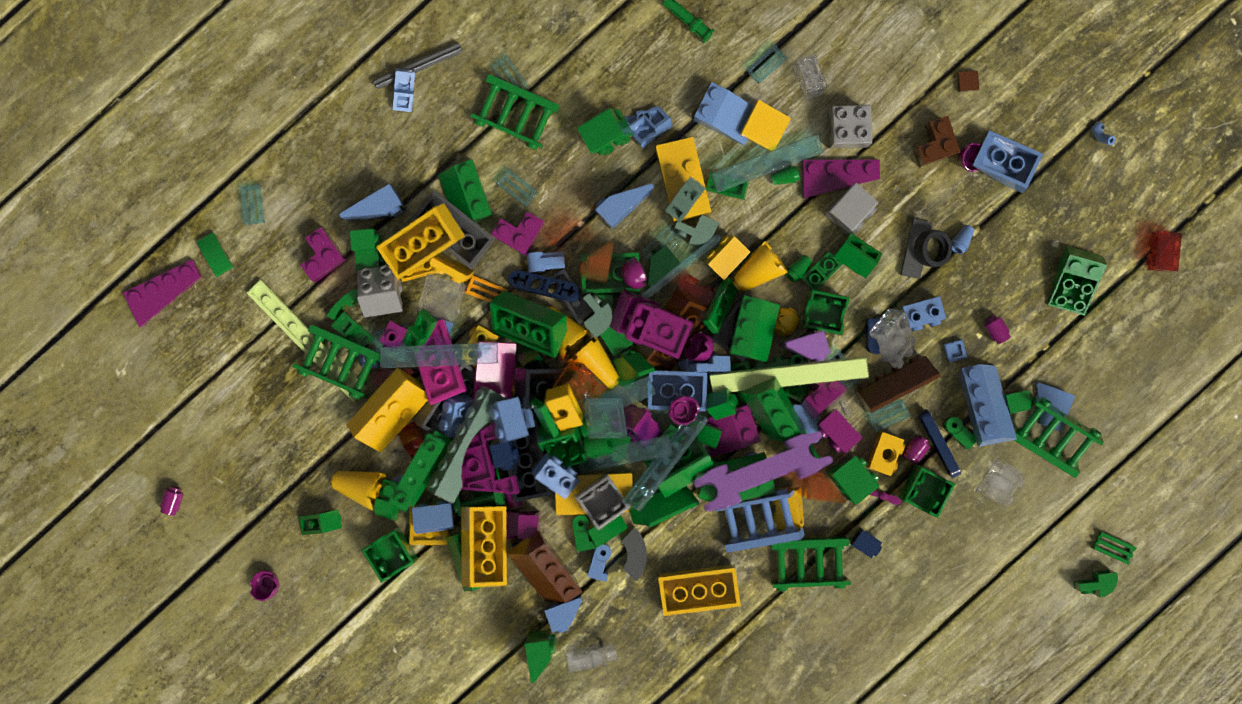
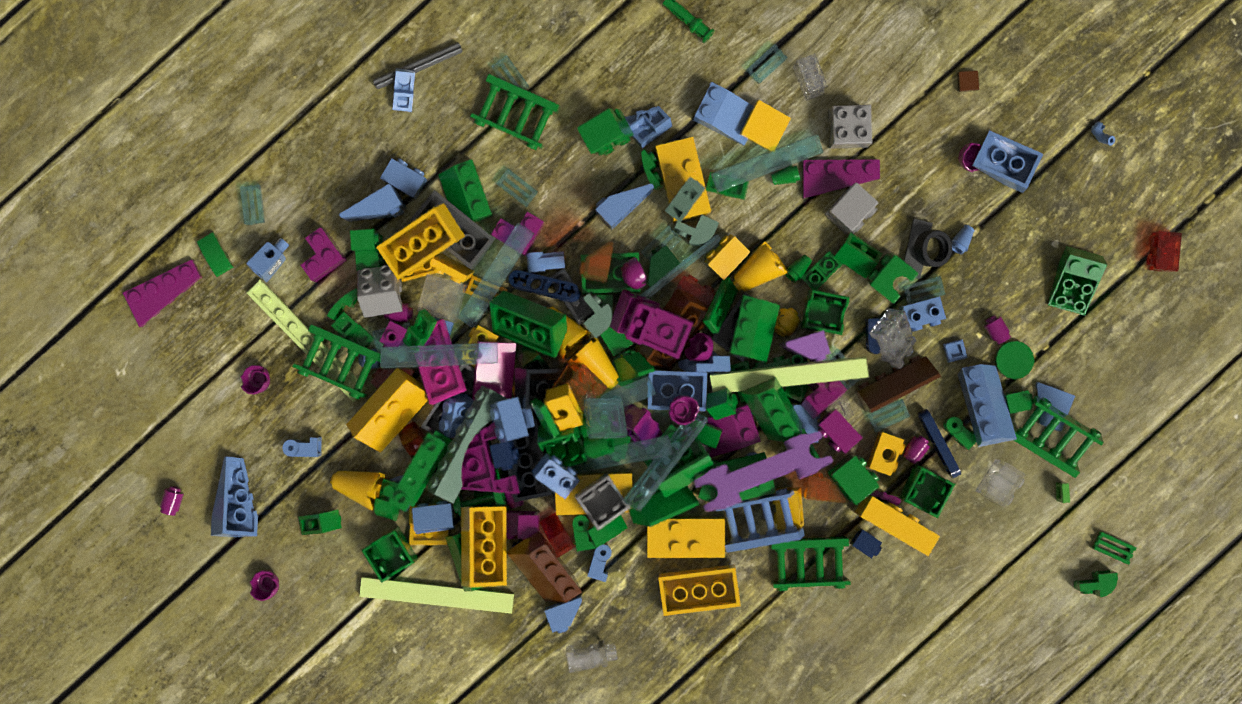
green slope [525,629,557,683] -> none
dark grey tile [621,527,647,581] -> none
reddish brown brick [913,116,961,168] -> none
none -> medium blue wedge [211,456,258,537]
none -> magenta hair [240,365,270,395]
none -> medium blue torso [246,238,289,283]
none -> medium blue leg [282,437,322,457]
none -> yellowish green tile [359,577,514,614]
none -> medium blue brick [380,158,427,199]
none -> magenta brick [384,303,413,323]
none -> clear light blue tile [458,223,535,328]
none -> clear red slope [540,512,576,557]
none -> green slope [641,149,663,191]
none -> yellow brick [647,516,725,558]
none -> yellow brick [854,495,940,556]
none -> green piece [868,252,918,303]
none -> clear light blue tile [902,276,946,305]
none -> green tile [995,341,1034,379]
none -> bright green tile [1056,482,1070,503]

